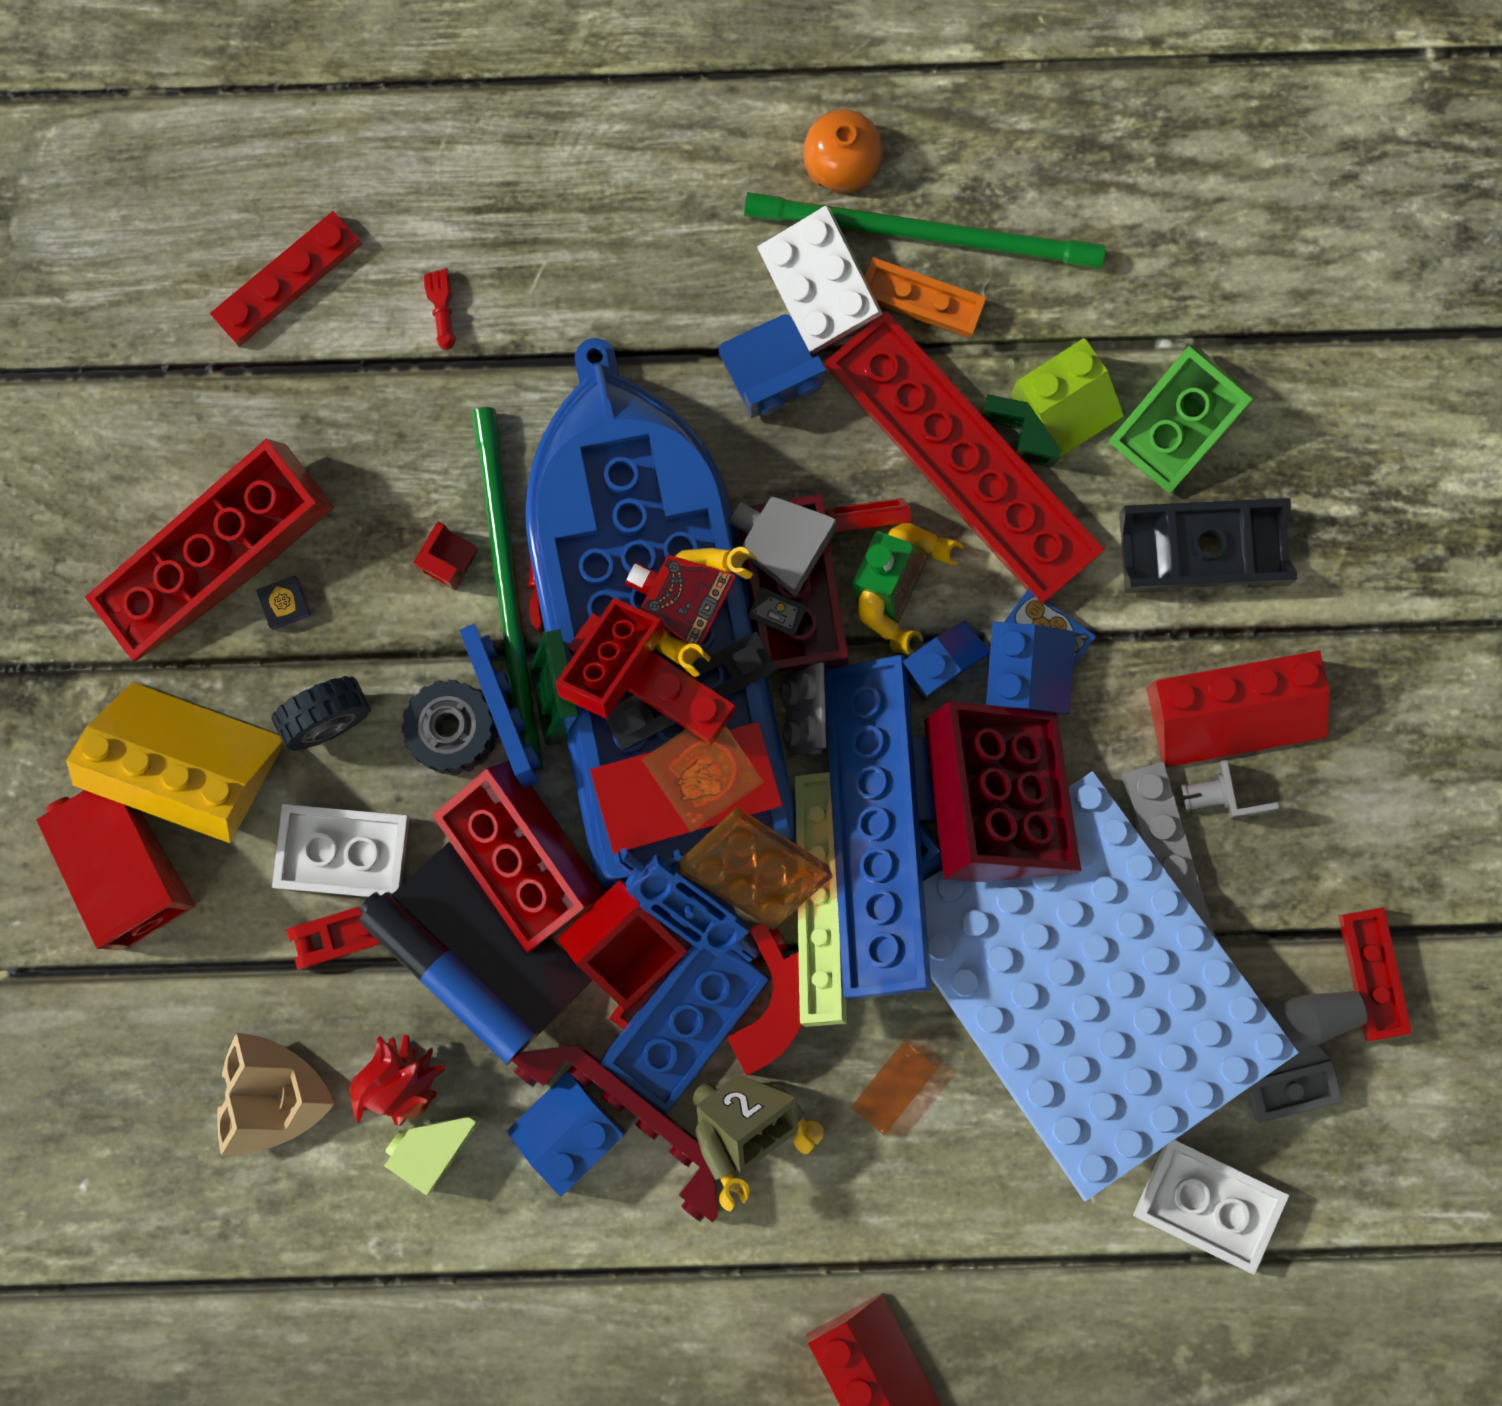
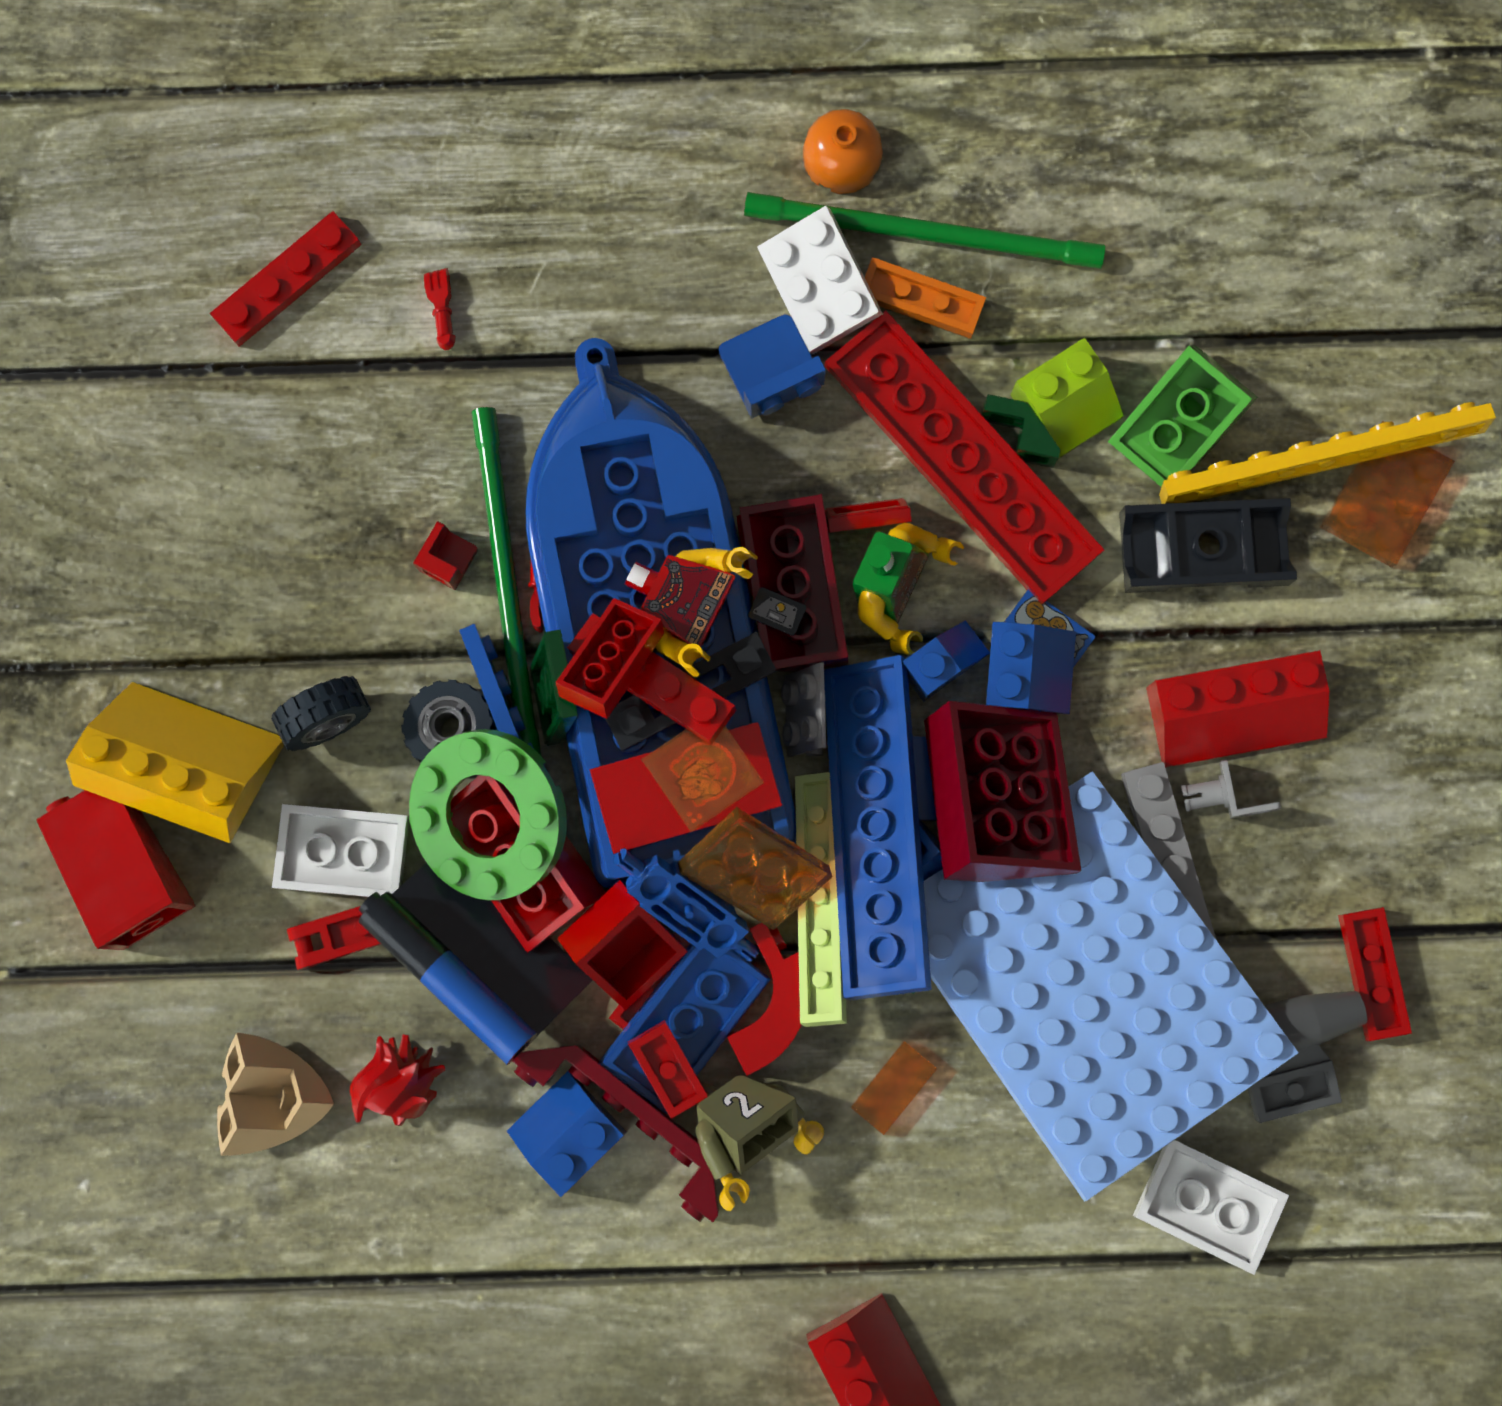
red slope [85,438,335,661] -> none
black tile [256,576,311,630] -> none
yellowish green slope [384,1115,482,1196] -> none
light grey torso [729,497,836,597] -> none
none -> bright green plate [409,729,567,900]
none -> red plate [628,1020,708,1119]
none -> yellow plate [1159,402,1496,504]
none -> clear orange plate [1320,421,1455,568]

